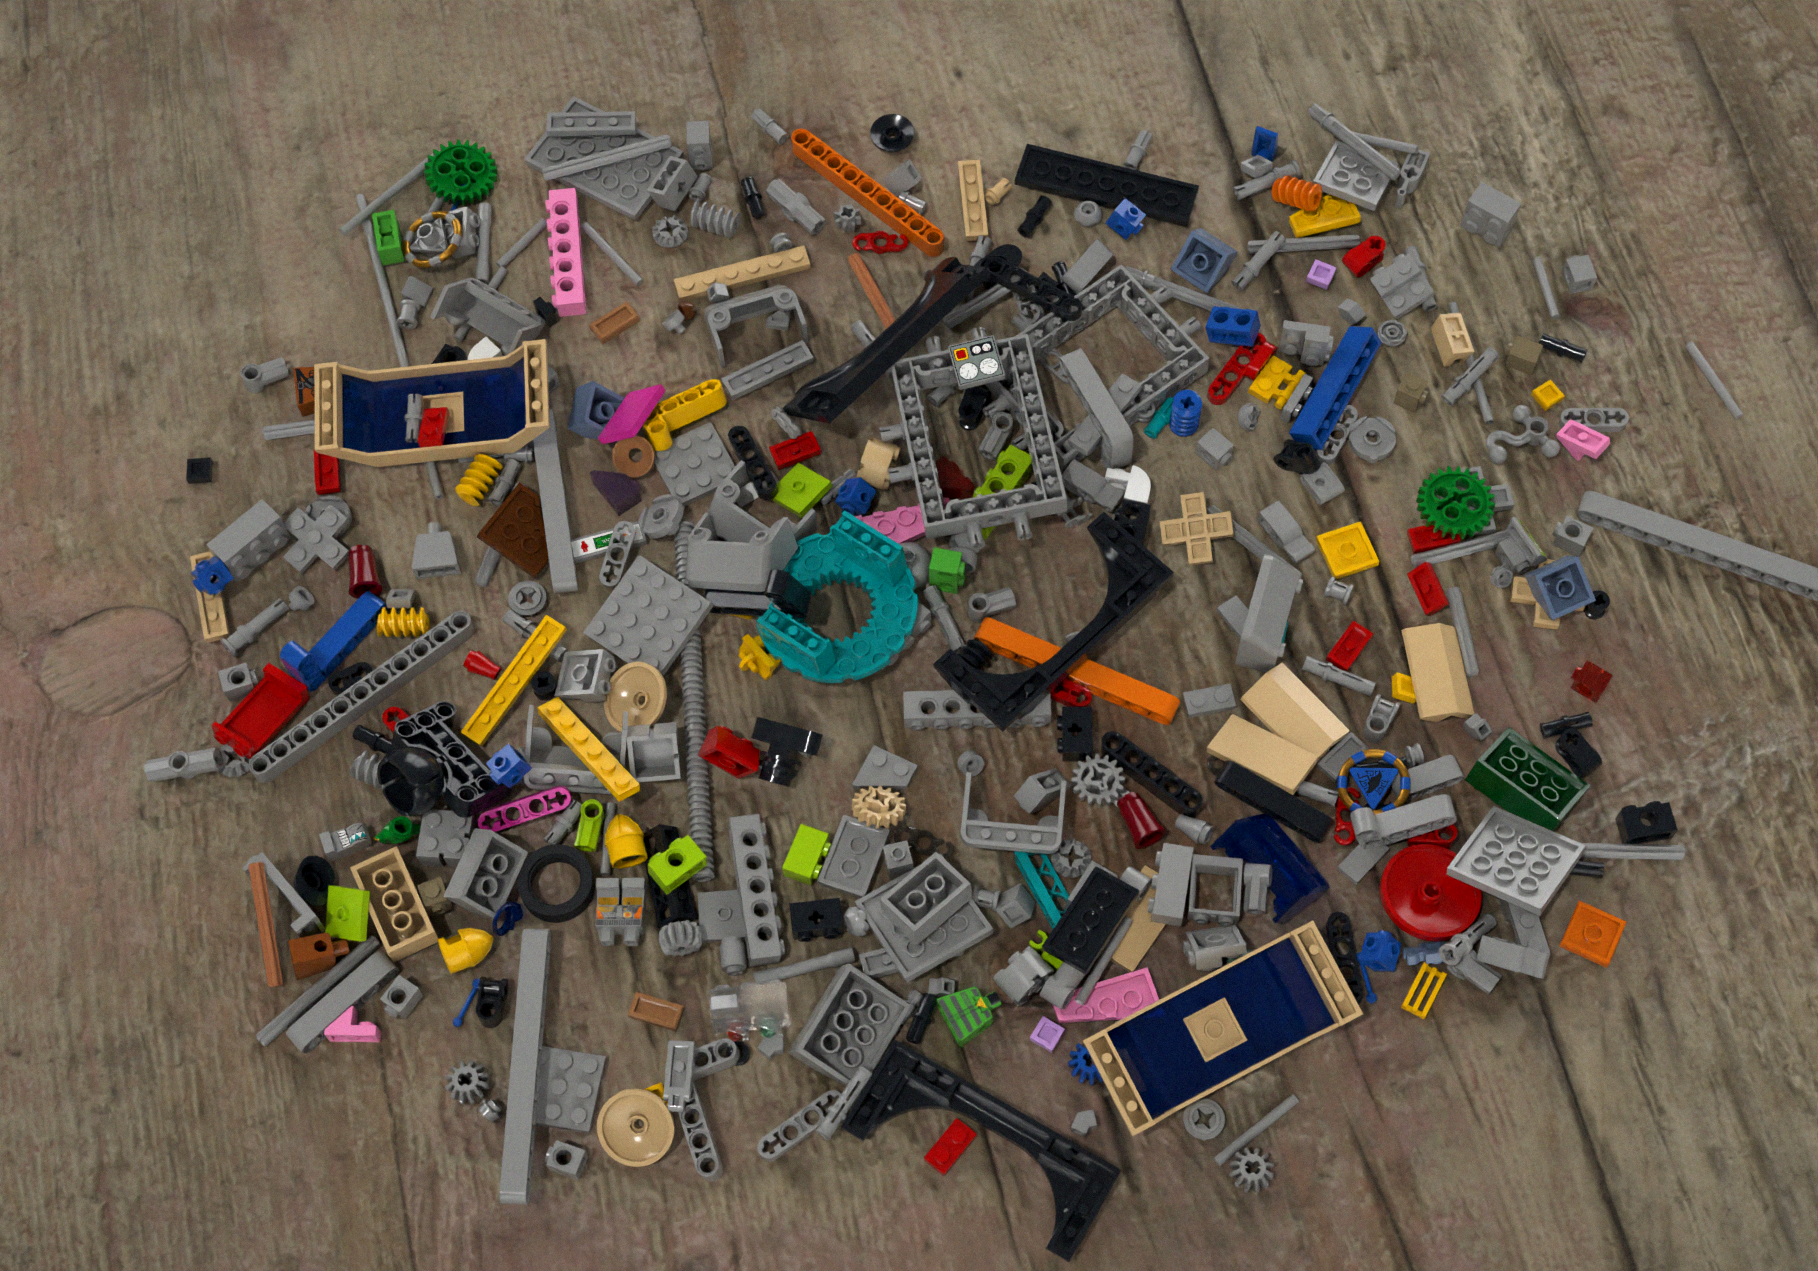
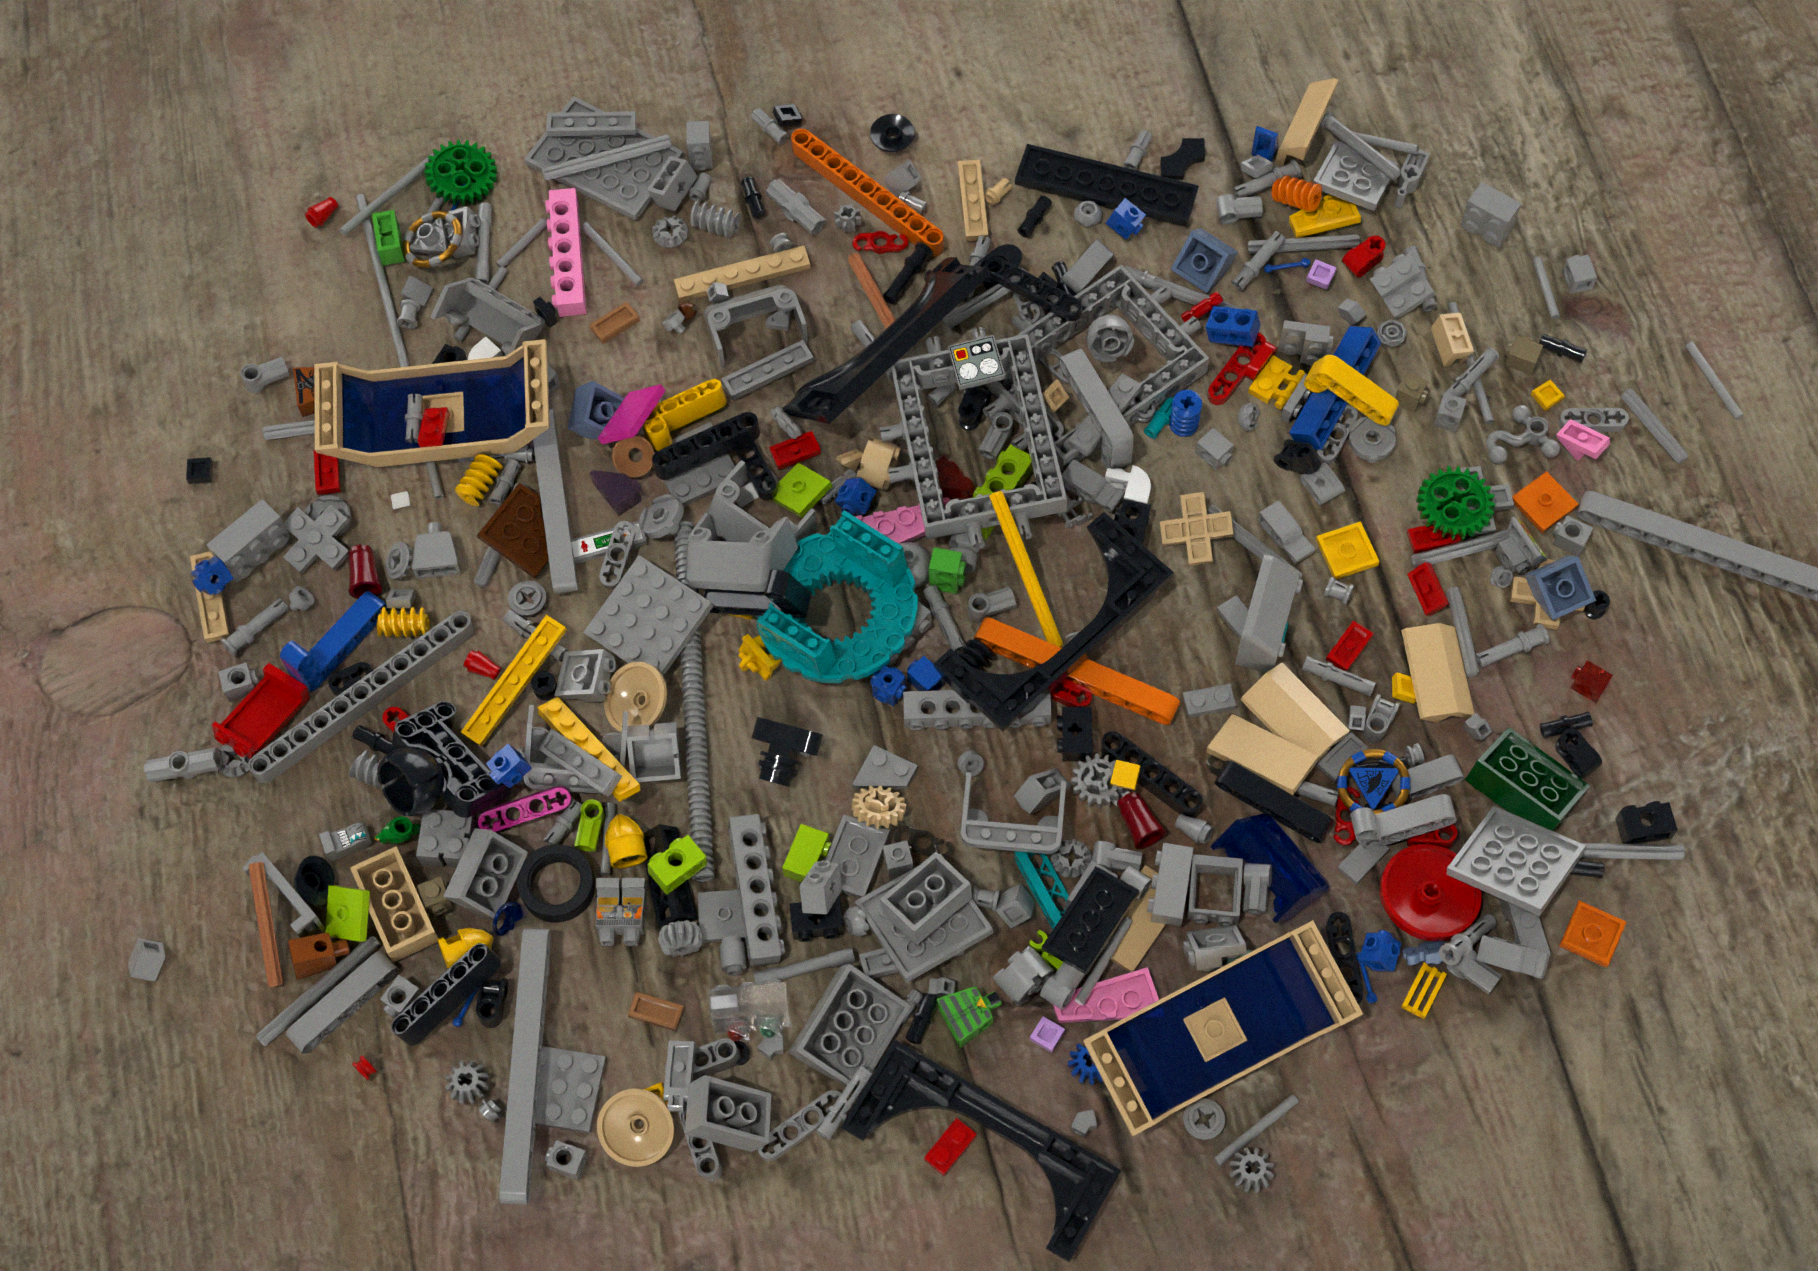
bright pink slope [324,1006,381,1042] -> none
red slope [697,726,759,779] -> none
none -> light grey panel [128,938,166,981]
none -> red cone [305,197,338,227]
none -> red bush [352,1055,377,1081]
none -> light grey gear [385,542,413,580]
none -> white sticker [391,491,410,509]
none -> black beam [391,943,501,1046]
none -> light grey tile [538,729,622,797]
none -> black beam [652,412,760,480]
none -> light grey brick [685,1075,771,1152]
none -> black plate [773,104,802,127]
none -> light grey brick [800,860,842,914]
none -> tan slope [836,449,863,471]
none -> blue brick [870,665,907,707]
none -> black pin [883,242,933,305]
none -> blue brick [907,656,945,691]
none -> yellow axle [989,491,1063,647]
none -> tan slope [1042,379,1069,413]
none -> light grey cylinder [1086,315,1134,362]
none -> light grey piece [1091,841,1142,872]
none -> yellow tile [1110,760,1141,791]
none -> black tile [1160,138,1205,180]
none -> red axle [1181,292,1223,323]
none -> light grey piece [1216,194,1263,224]
none -> blue hinge [1264,258,1310,273]
none -> tan slope [1275,78,1338,166]
none -> yellow beam [1304,355,1399,426]
none -> light grey piece [1348,705,1366,731]
none -> light grey brick [1433,393,1467,432]
none -> light grey pin [1475,623,1550,668]
none -> orange plate [1512,471,1579,534]
none -> light grey axle [1621,388,1688,464]

